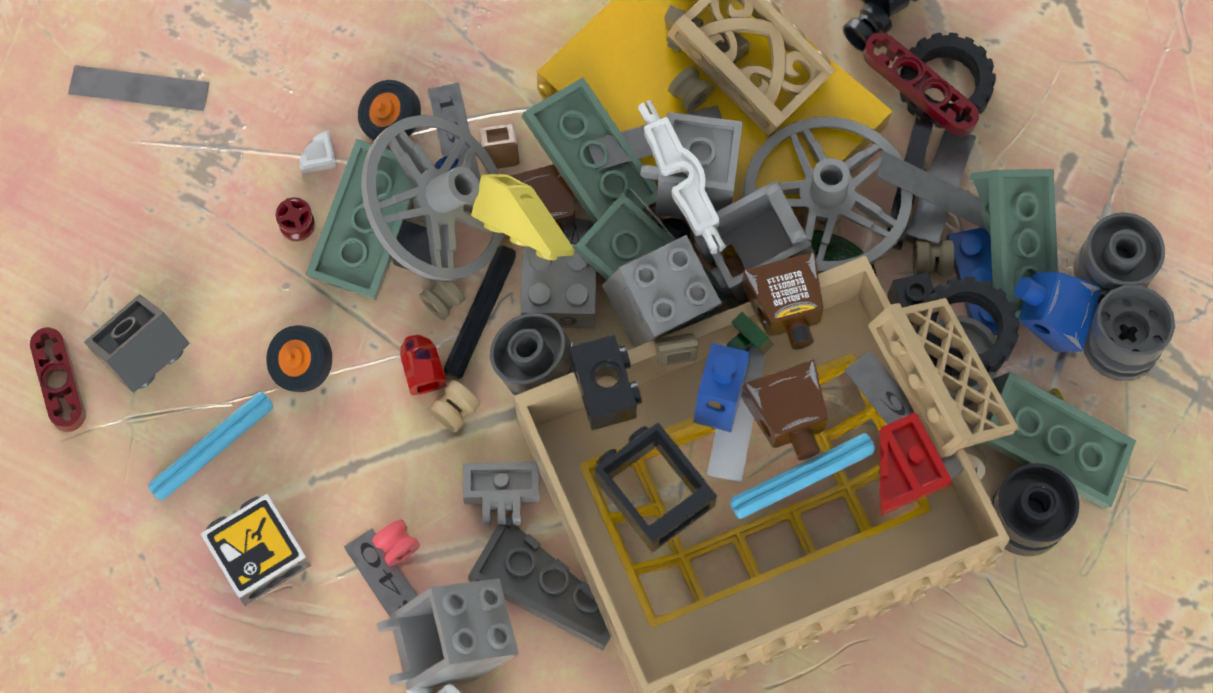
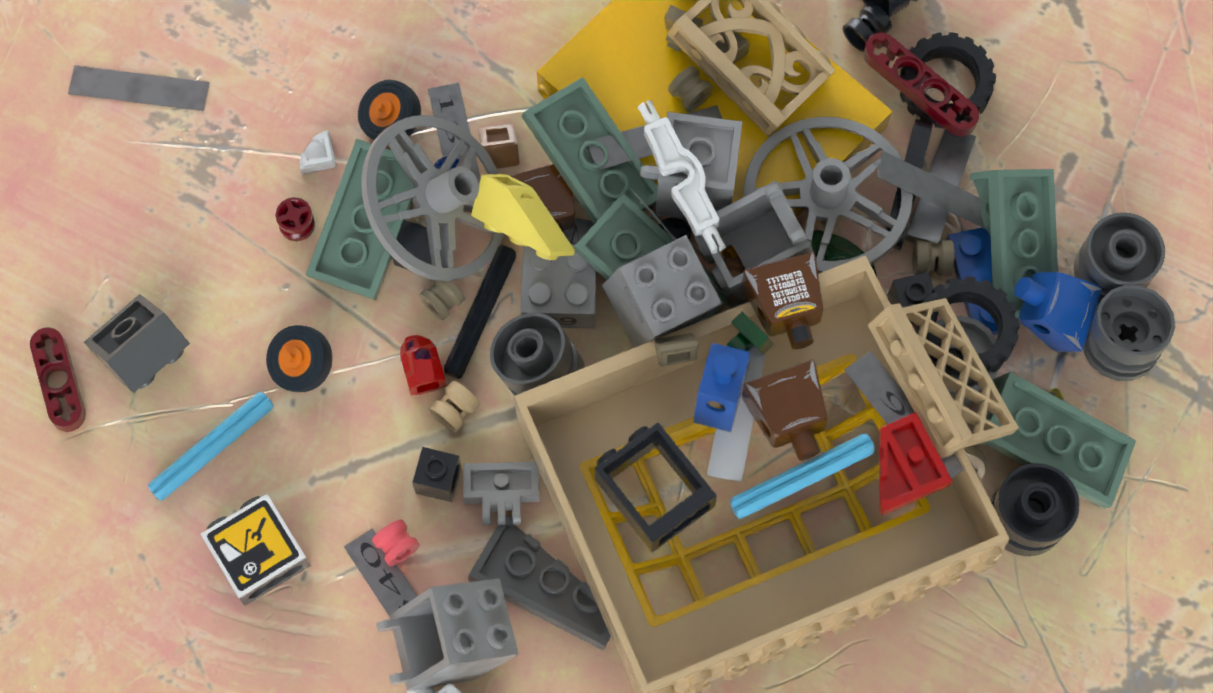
black brick [569,334,642,431] -> none
none -> black brick [412,447,462,502]

